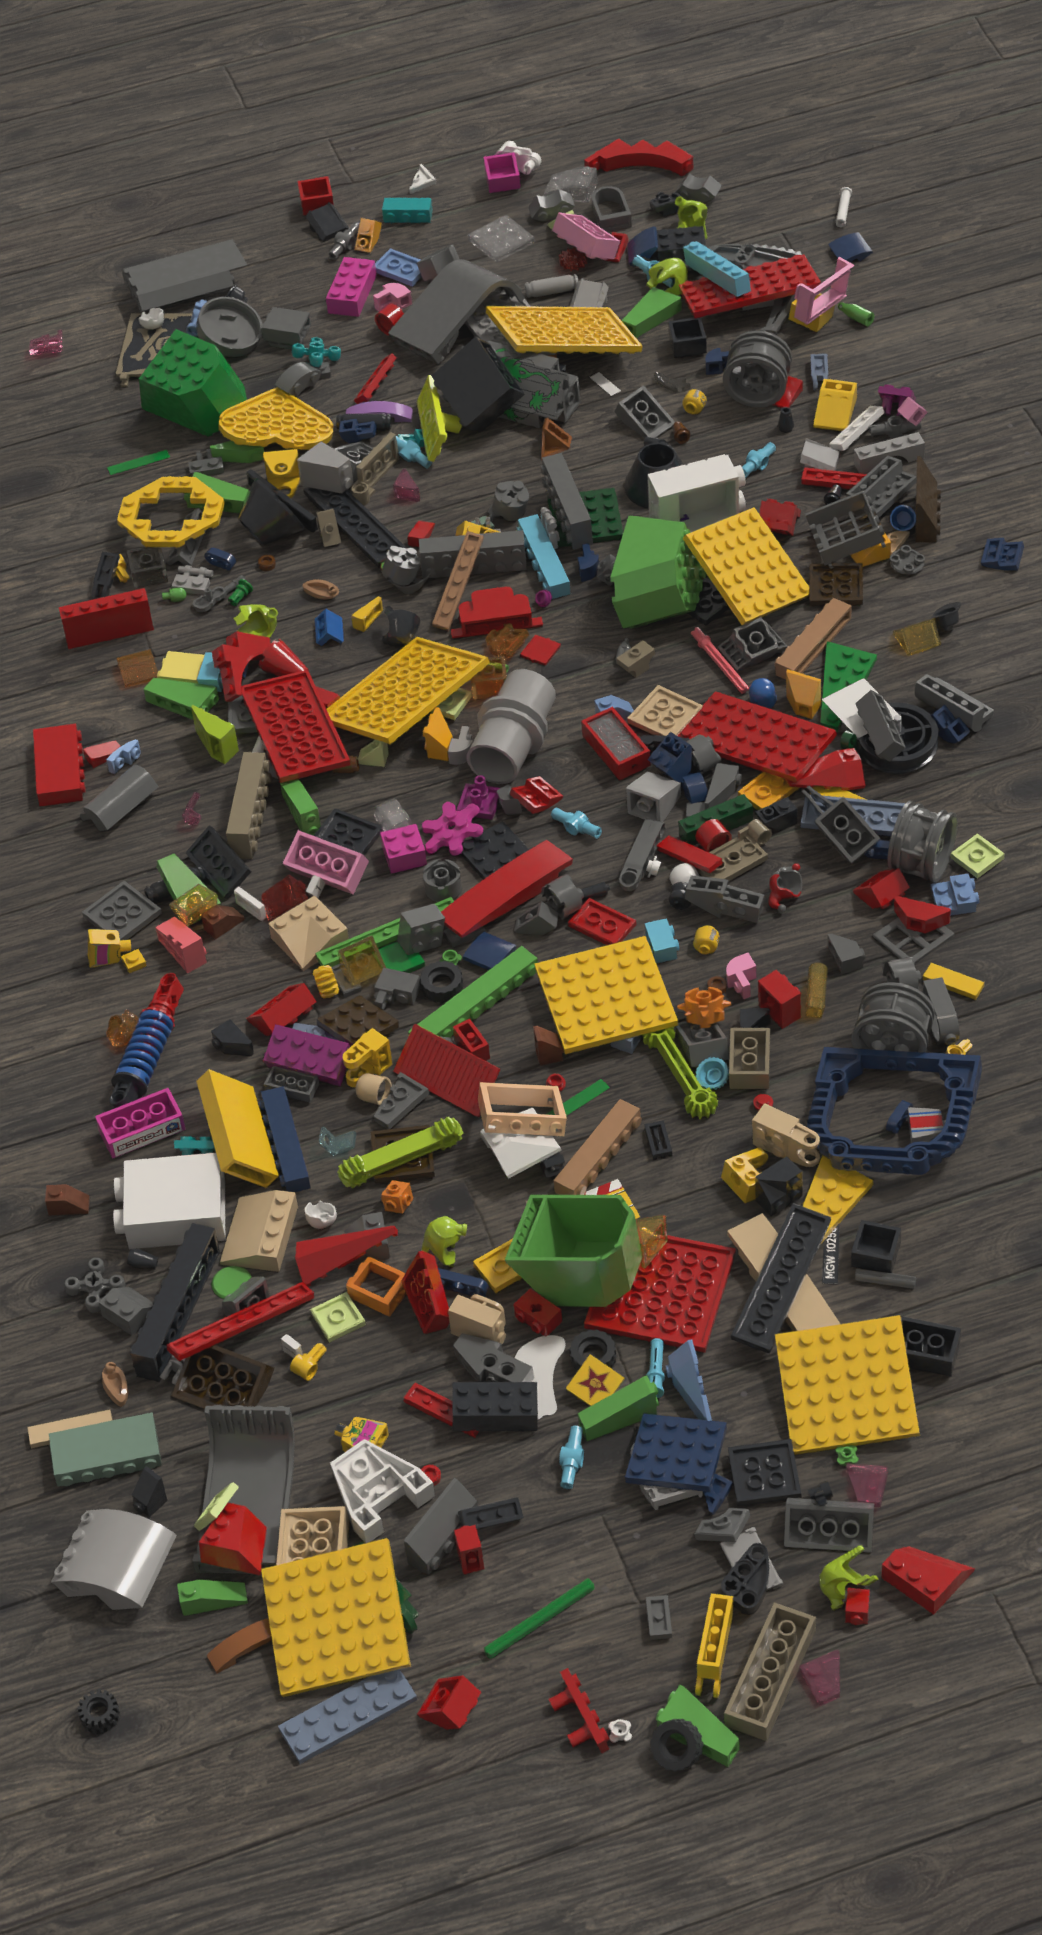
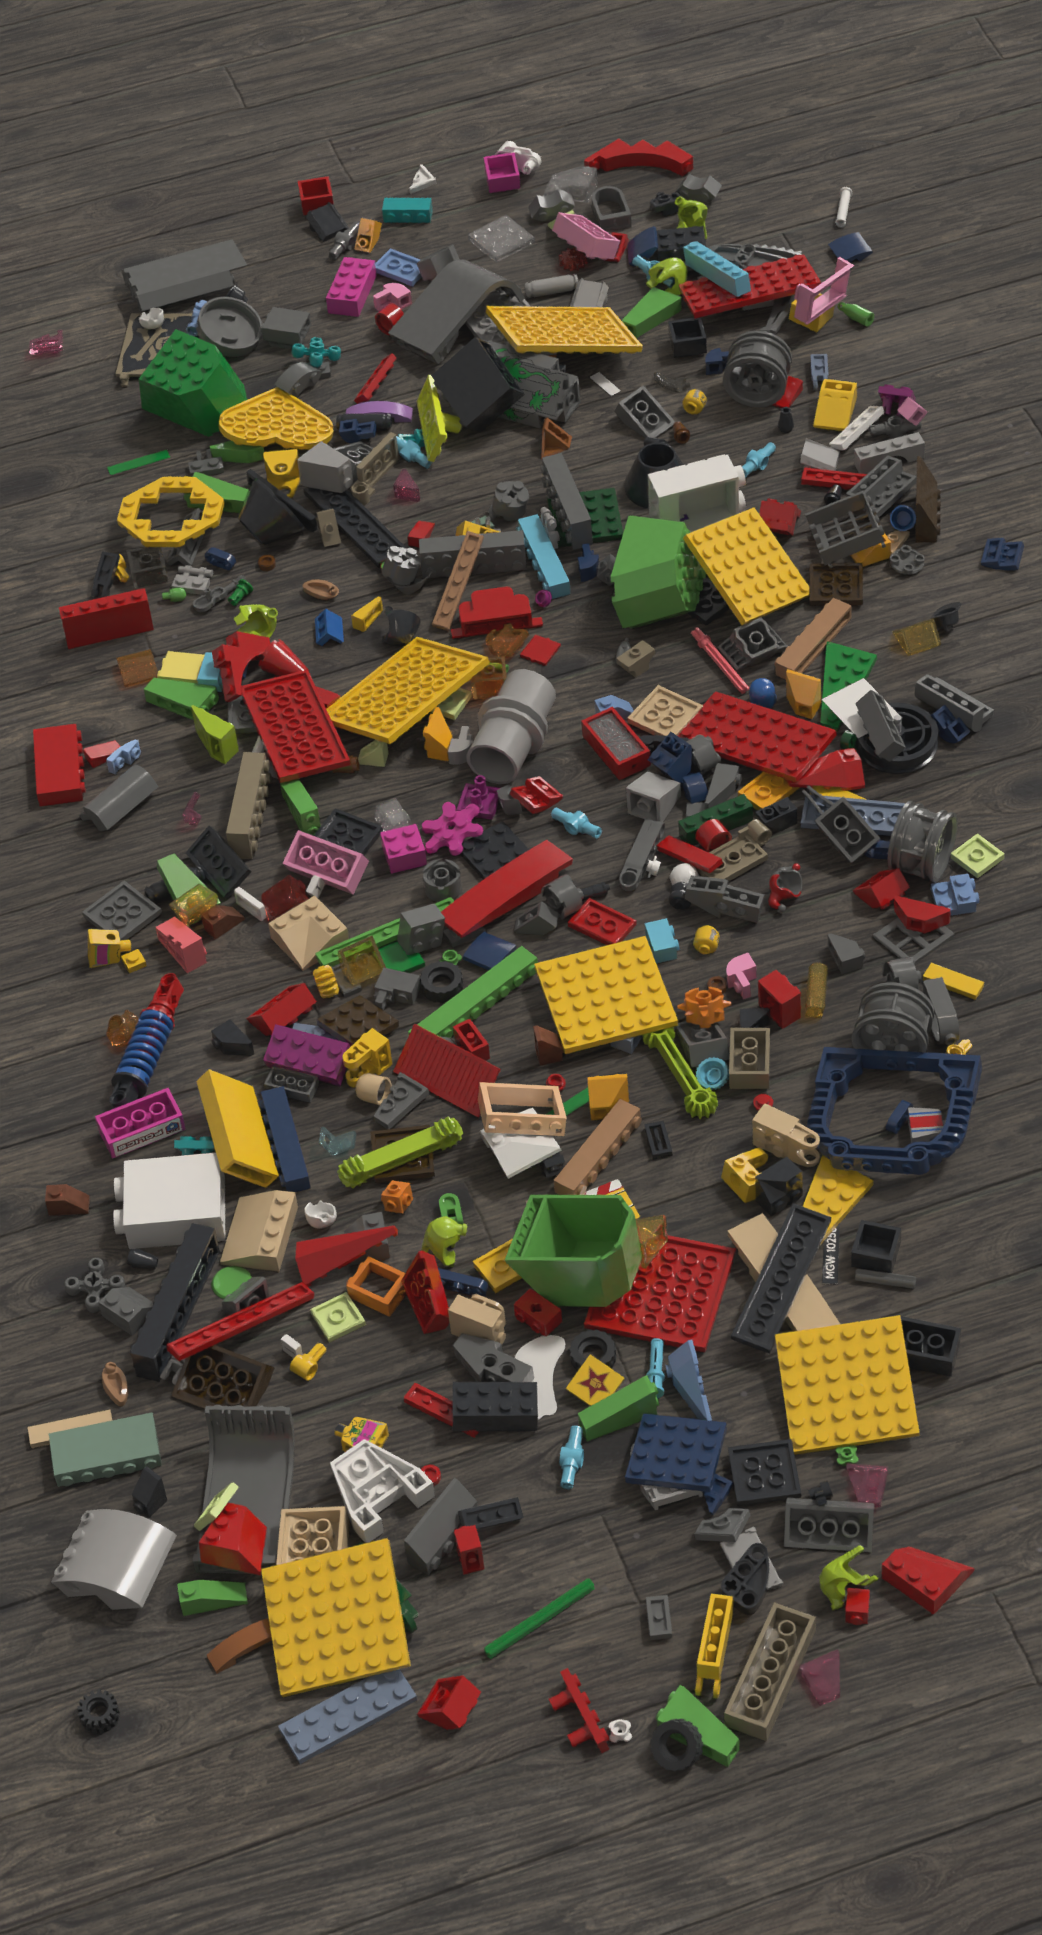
none -> bright green plate [439,1193,464,1225]
none -> light orange slope [587,1074,629,1120]

